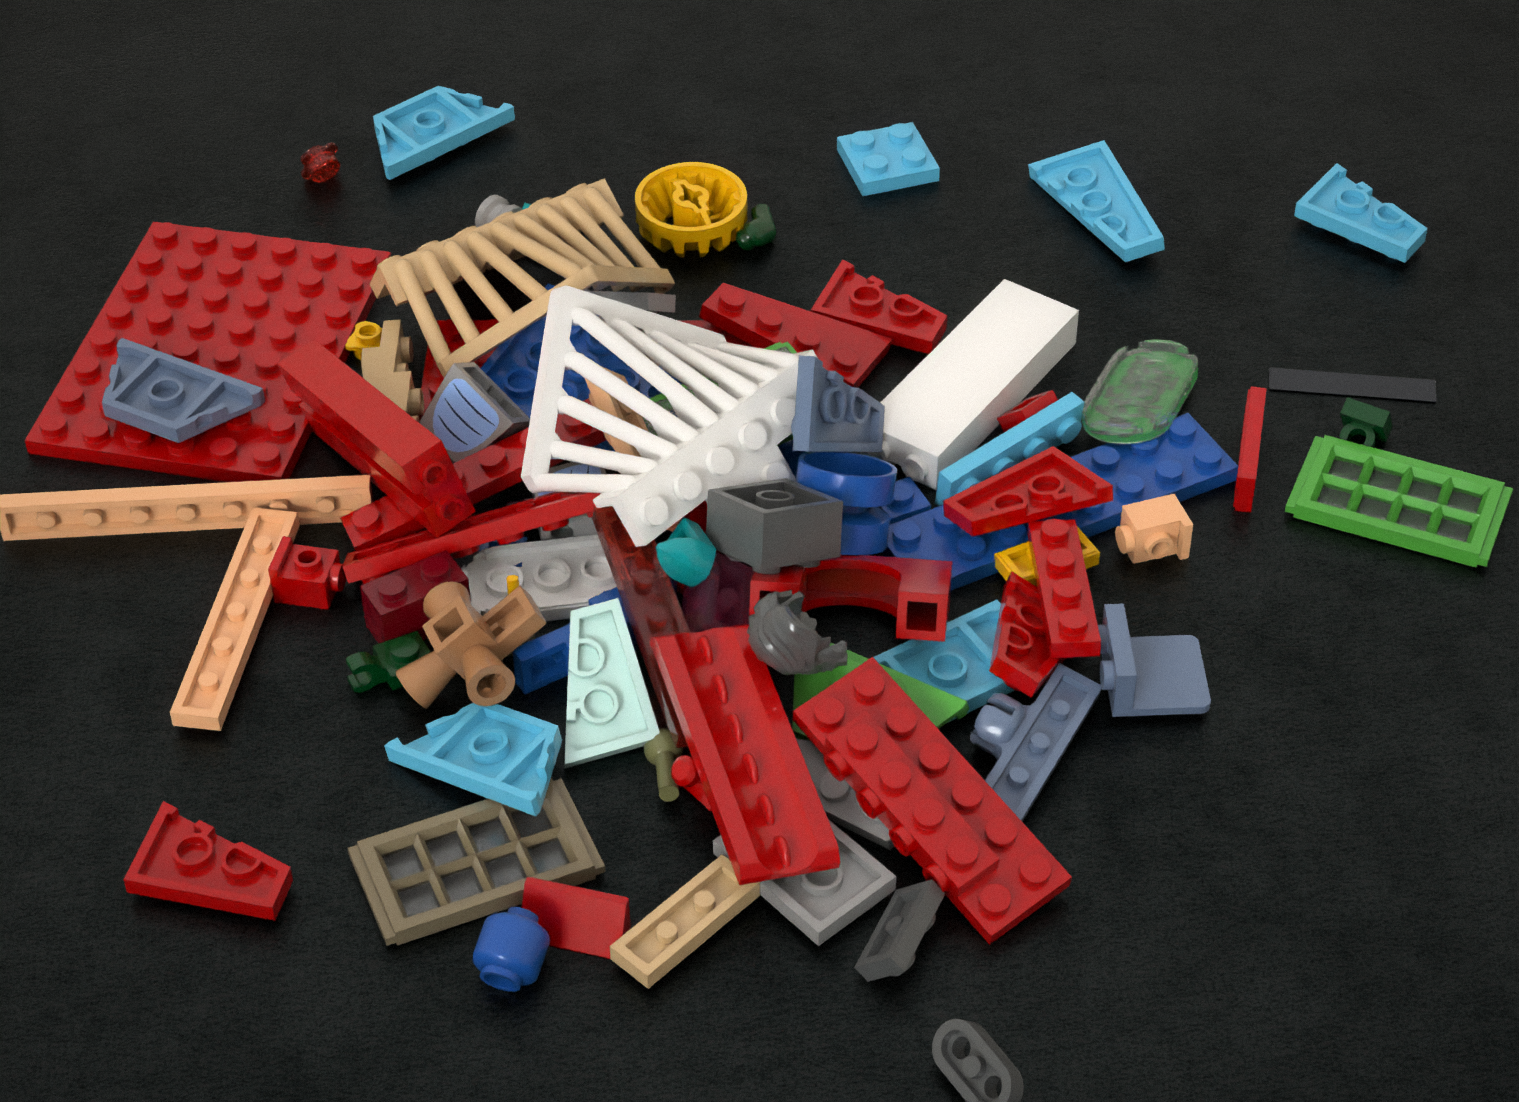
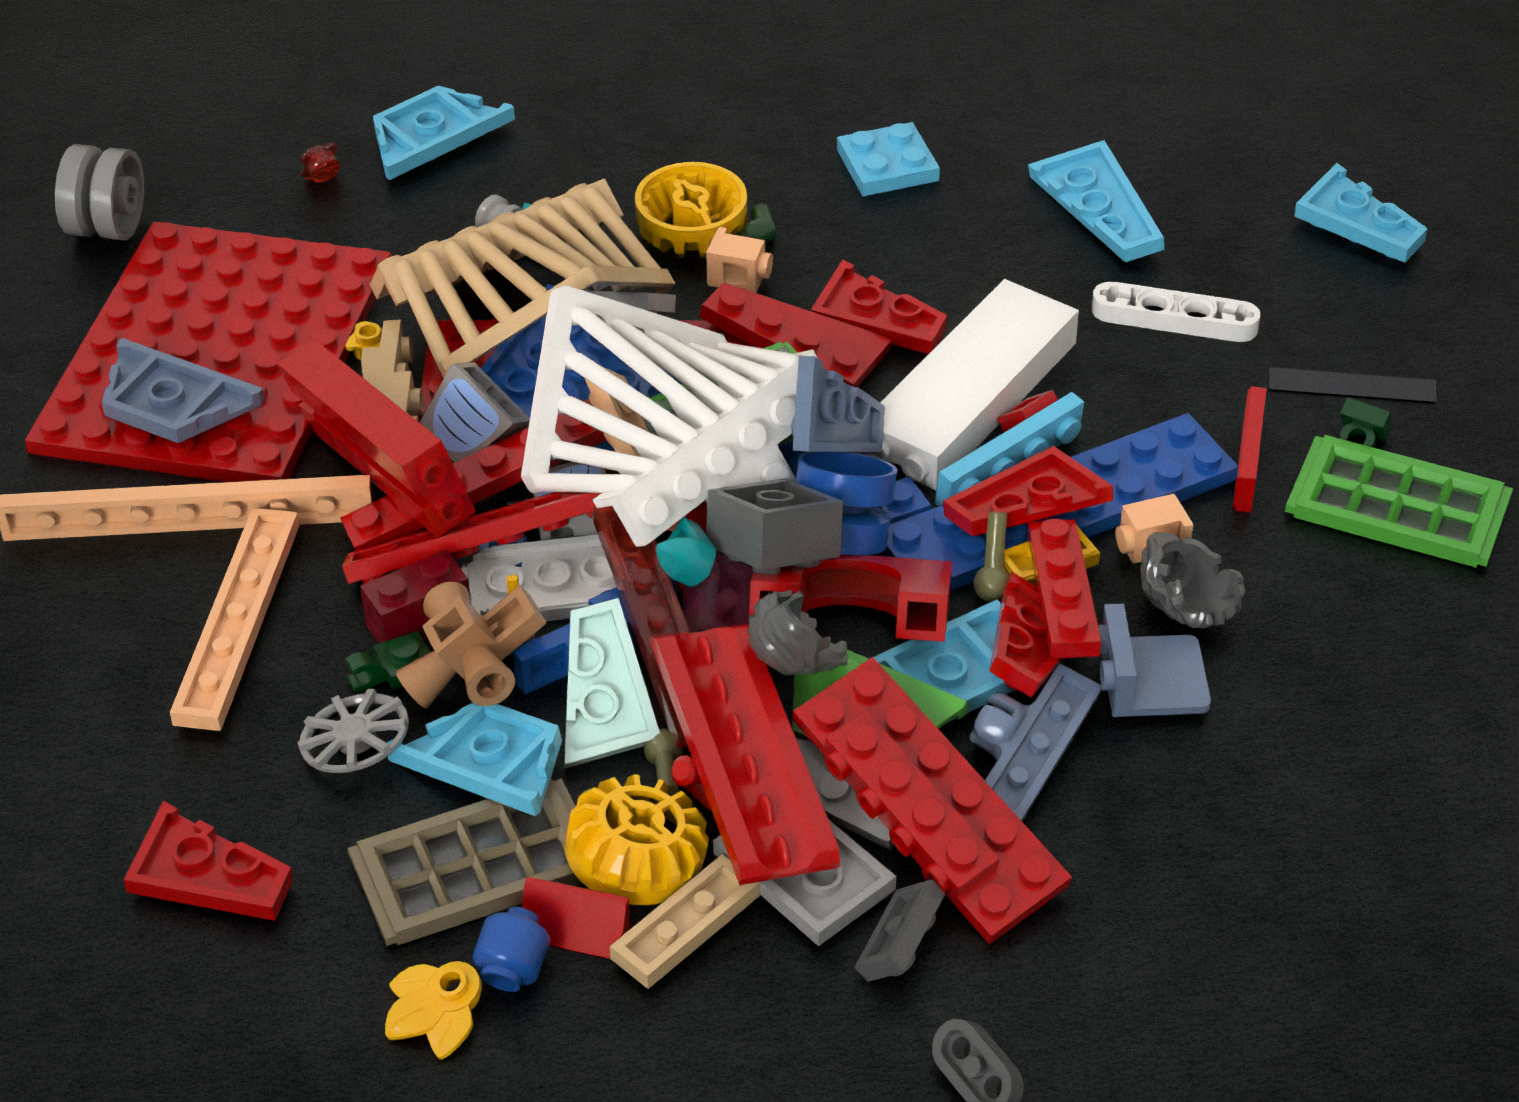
red brick [268,536,346,610] -> none
clear tile [1082,339,1198,444] -> none
none -> light grey wheel [55,144,144,241]
none -> light grey wheel [298,689,409,773]
none -> yellow plate [385,961,482,1060]
none -> yellow gear [564,775,709,905]
none -> light nougat brick [706,227,773,293]
none -> olive bar [973,511,1009,602]
none -> white beam [1092,282,1260,342]
none -> dark grey hair [1140,532,1245,629]

